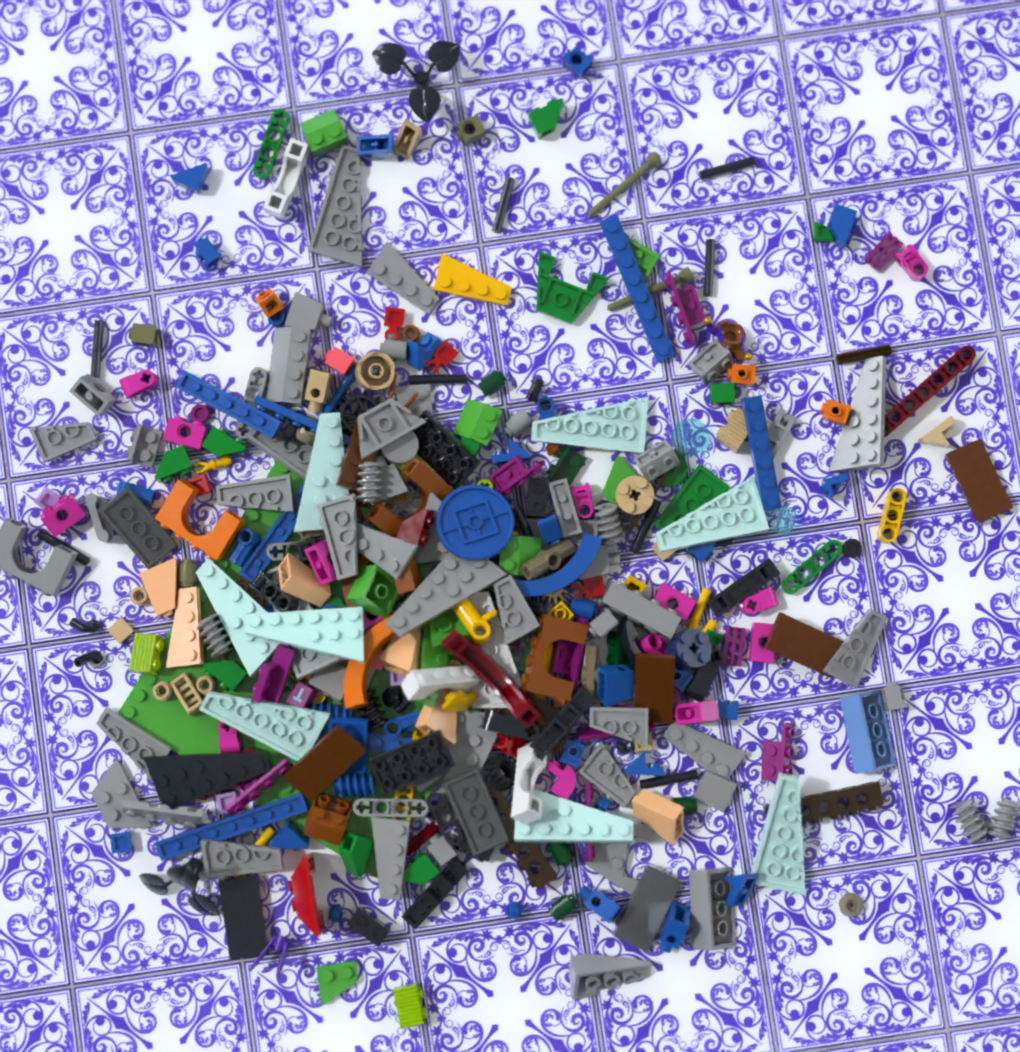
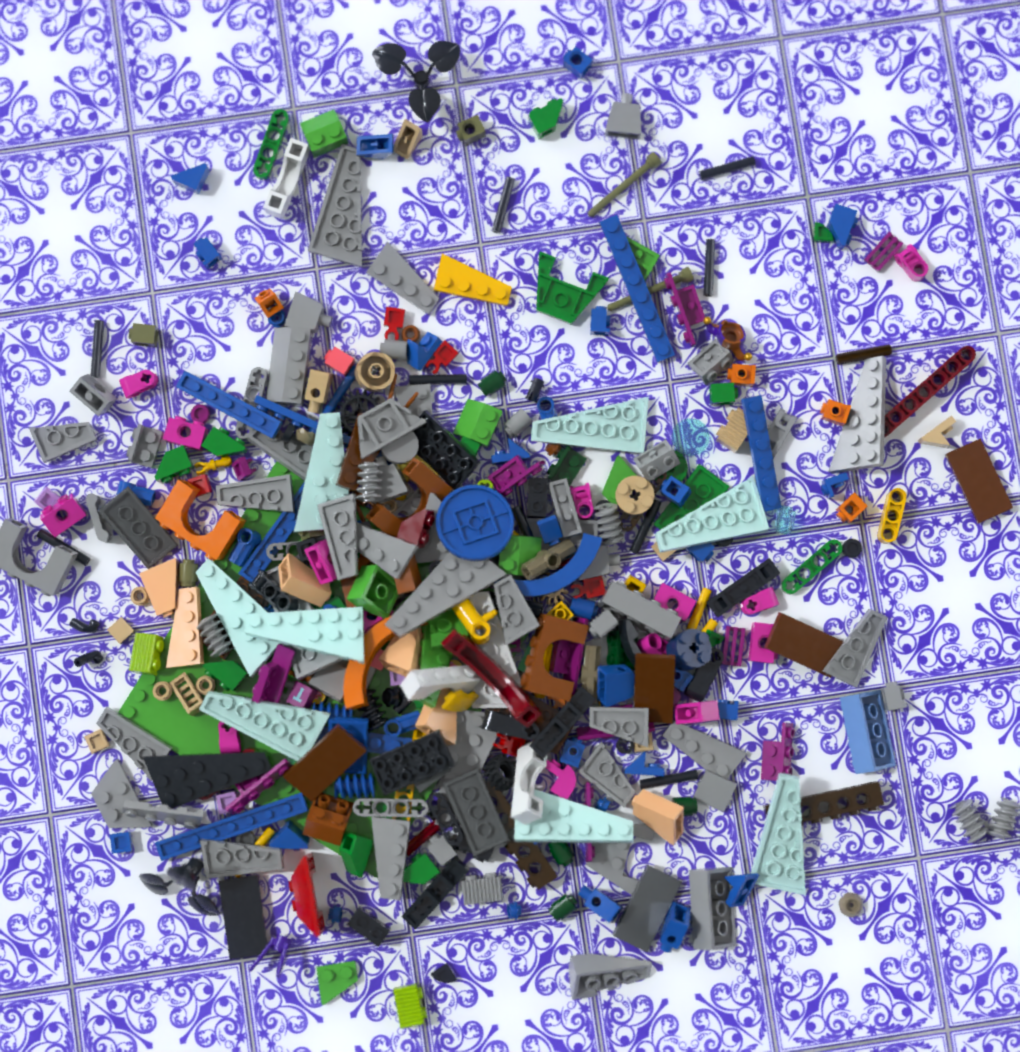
none -> tan tile [84,729,110,754]
none -> magenta tile [231,456,257,482]
none -> black tile [430,963,457,983]
none -> light grey brick [462,872,503,905]
none -> blue brick [590,306,610,336]
none -> light grey torso [605,93,642,140]
none -> blue brick [660,476,692,508]
none -> orange brick [835,492,868,523]

